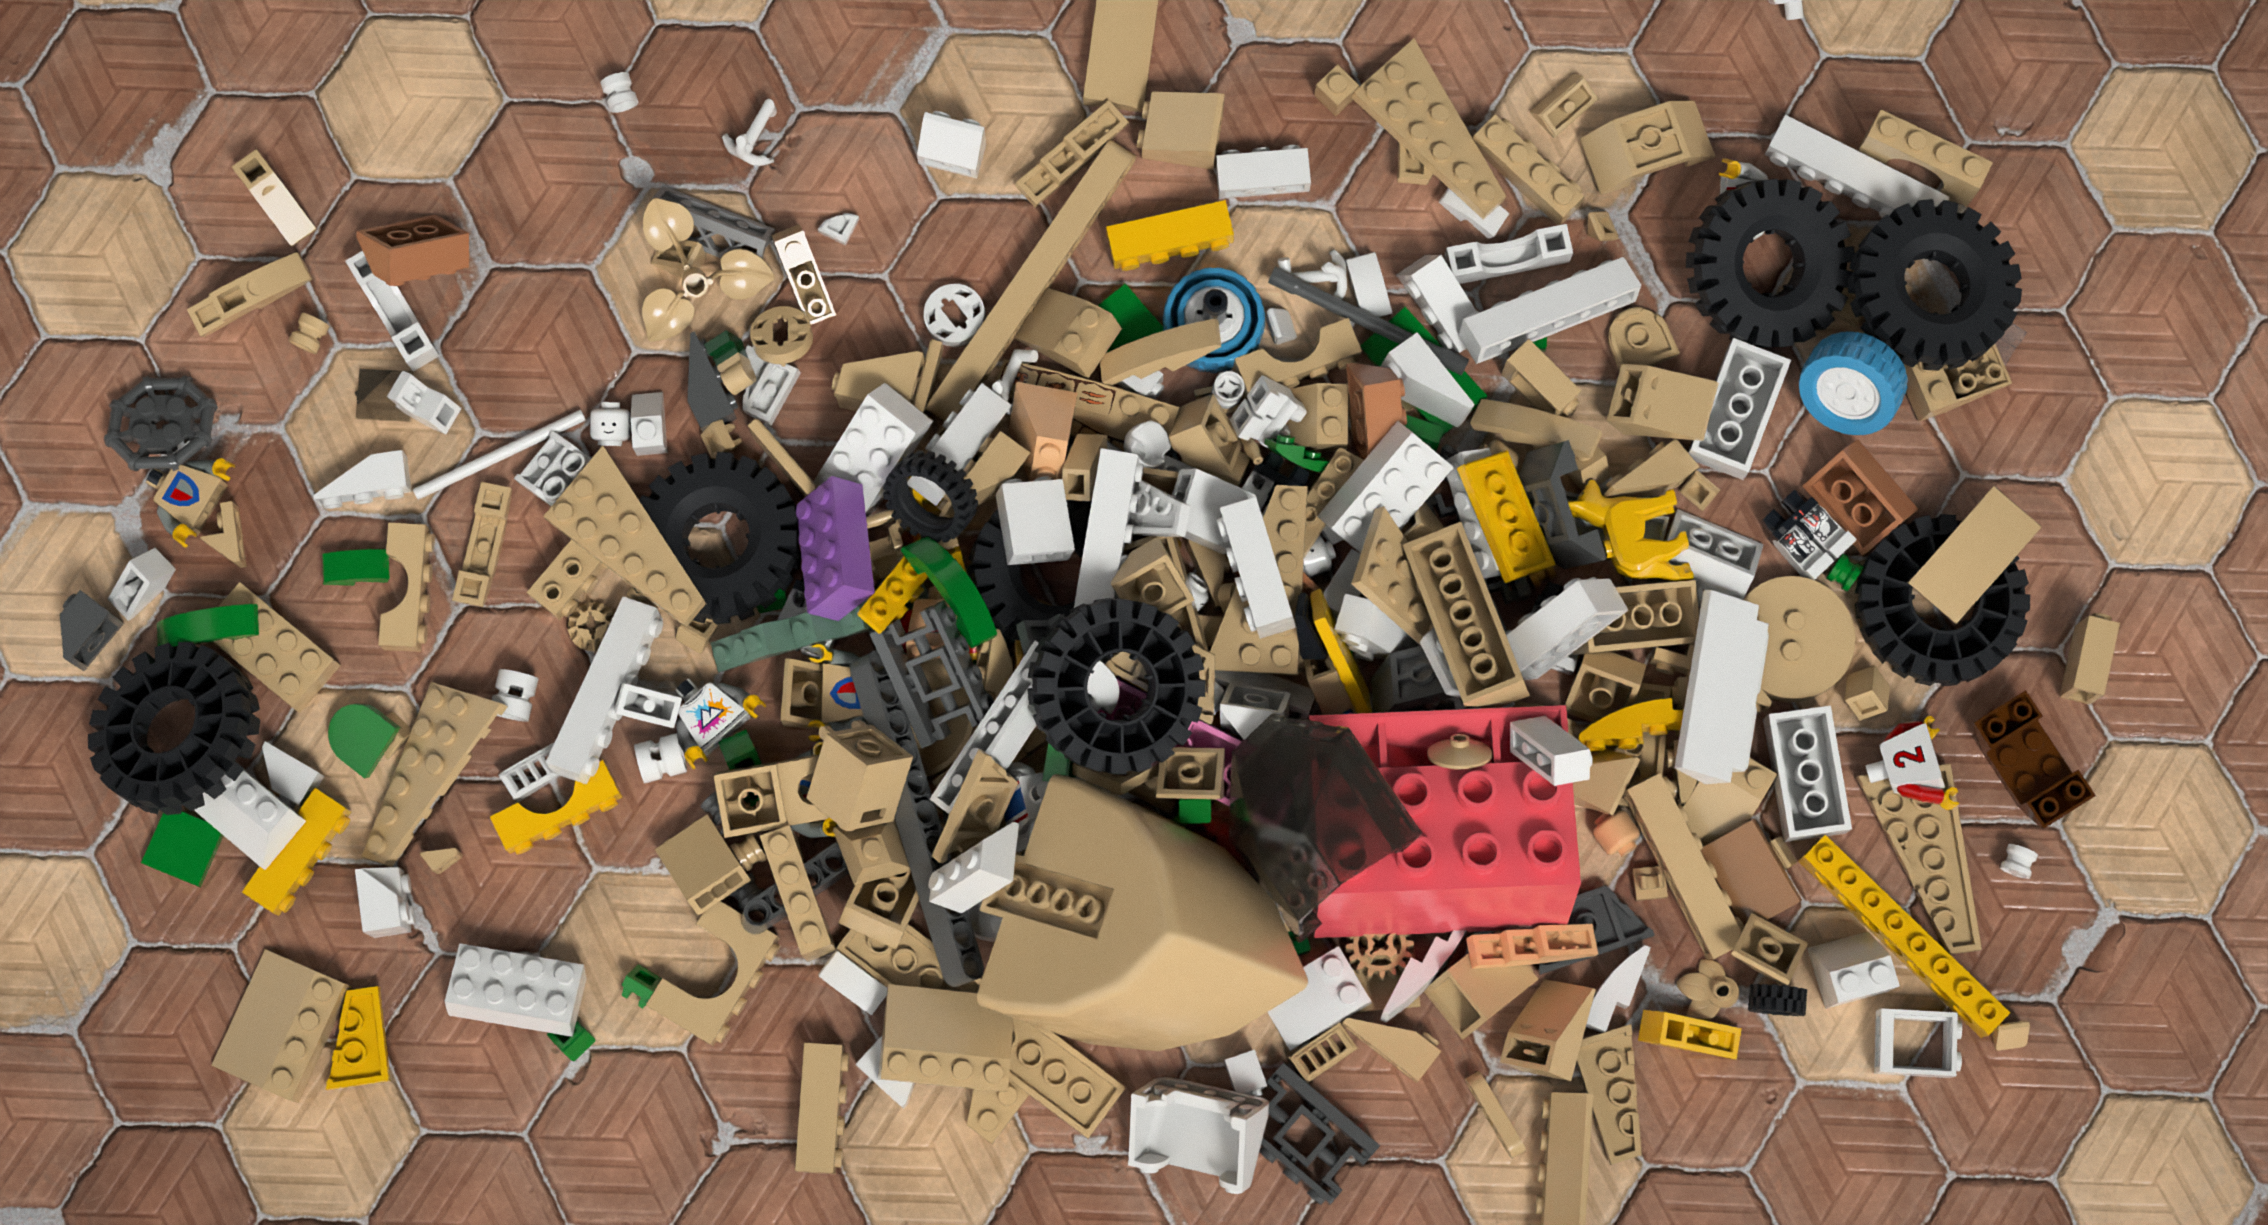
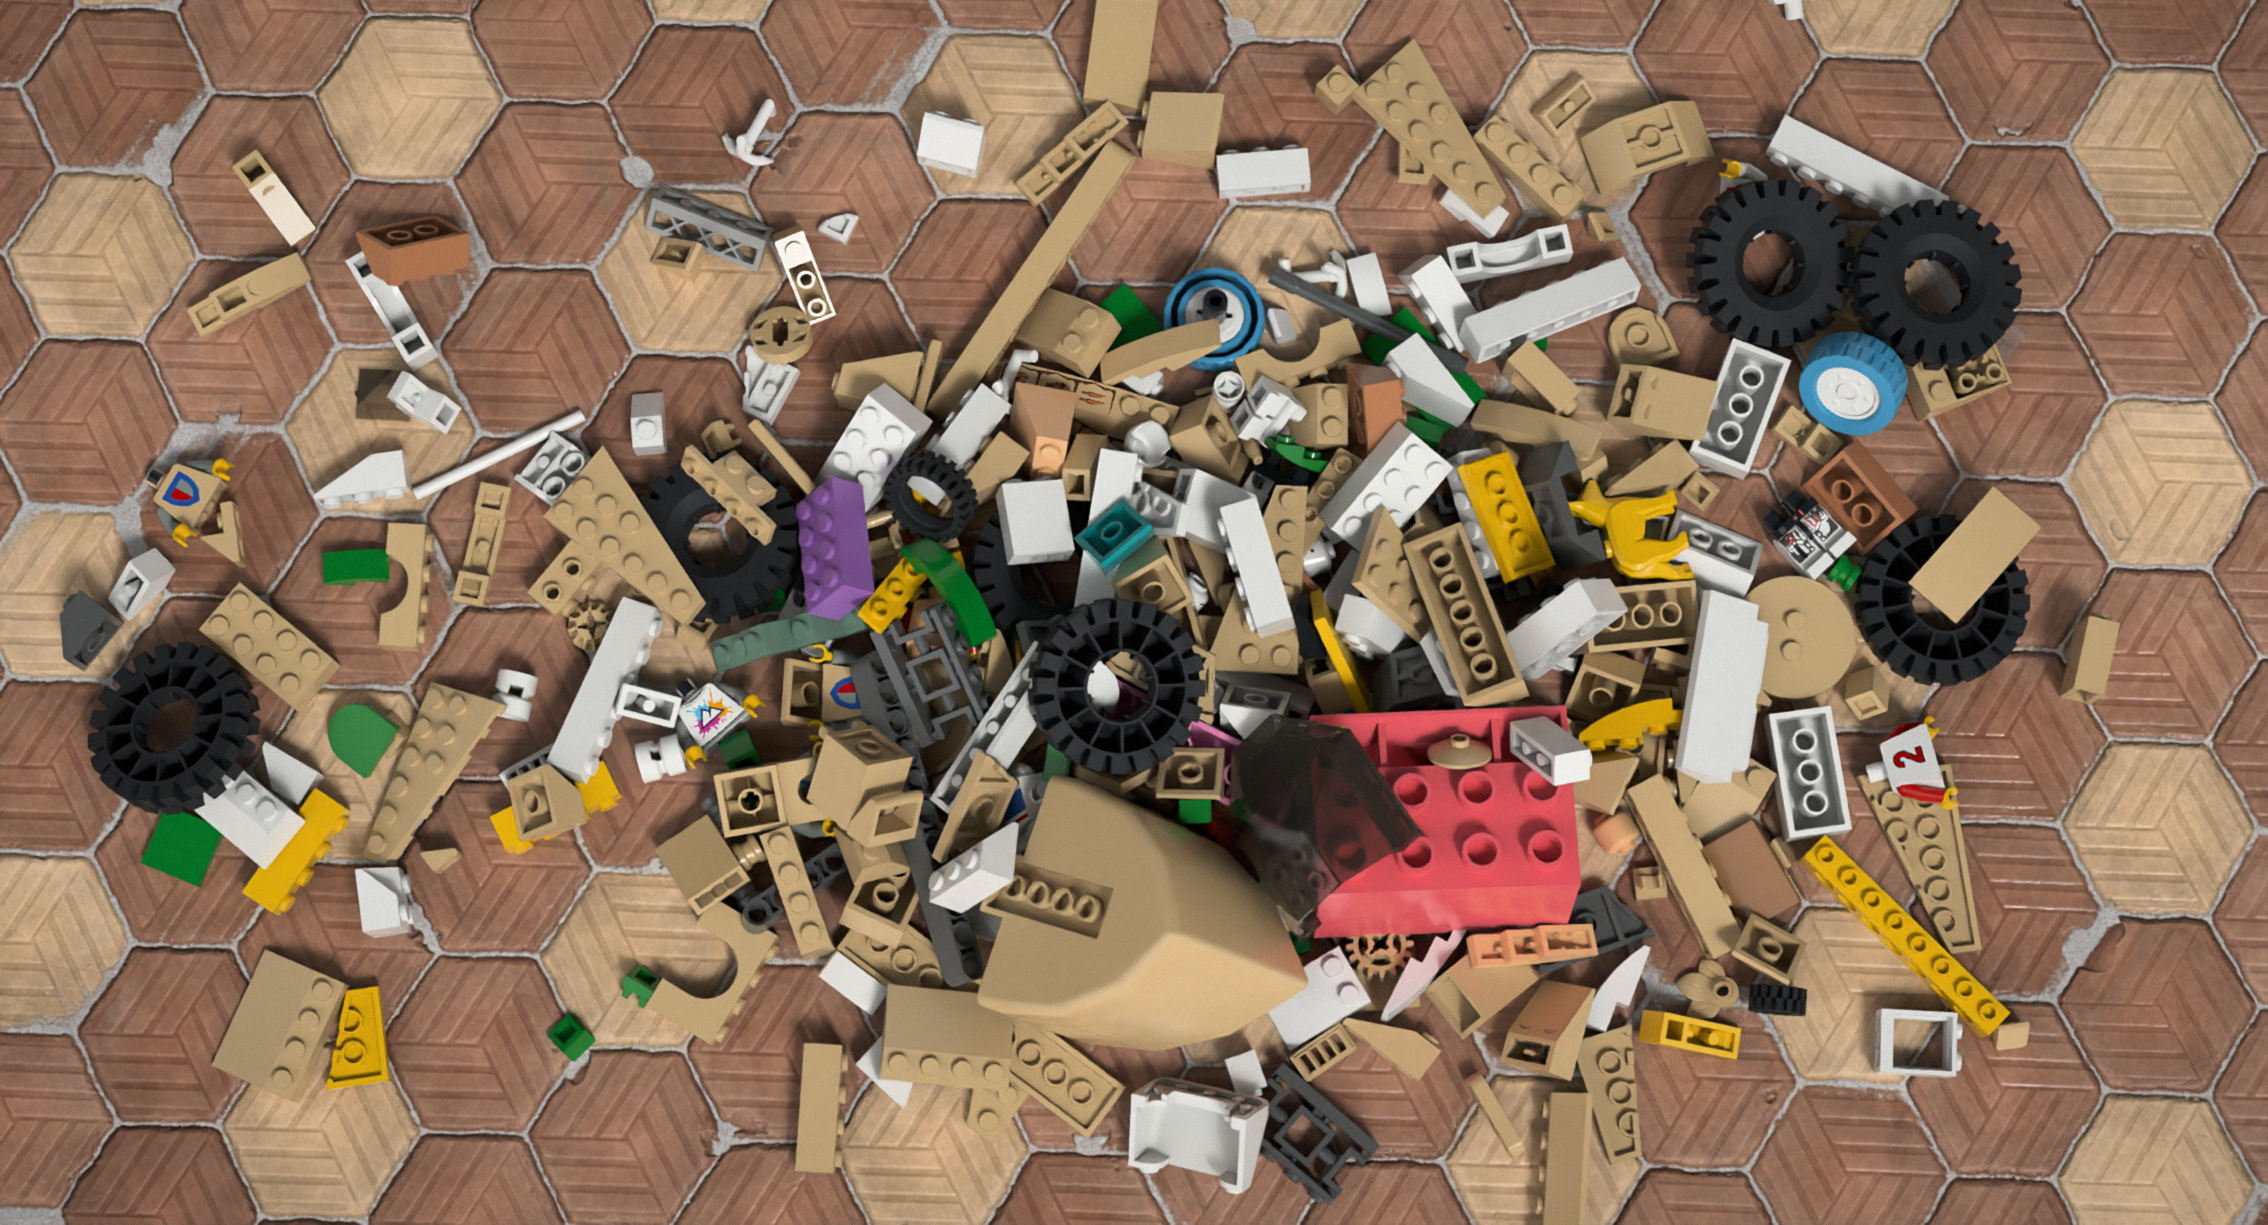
dark grey plate [104,375,218,471] -> none
green slope [157,604,259,649] -> none
tan wheel [288,313,330,354] -> none
white brick [445,943,587,1036] -> none
white head [590,402,631,446] -> none
white wheel [600,72,639,113] -> none
tan plant [642,198,775,342] -> none
dark grey slope [687,331,739,432] -> none
leg [704,330,756,395] -> none
white piece [924,284,986,347] -> none
yellow brick [1106,200,1234,271] -> none
white slope [1807,931,1900,1009] -> none
tan arch [1858,109,1993,207] -> none
reddish brown slope [1972,690,2096,829] -> none
white wheel [2000,844,2038,879] -> none
none -> tan slope [507,764,588,842]
none -> tan bracket [681,445,777,545]
none -> tan tile [847,789,924,848]
none -> teal slope [1074,498,1154,576]
none -> tan slope [1770,405,1843,466]

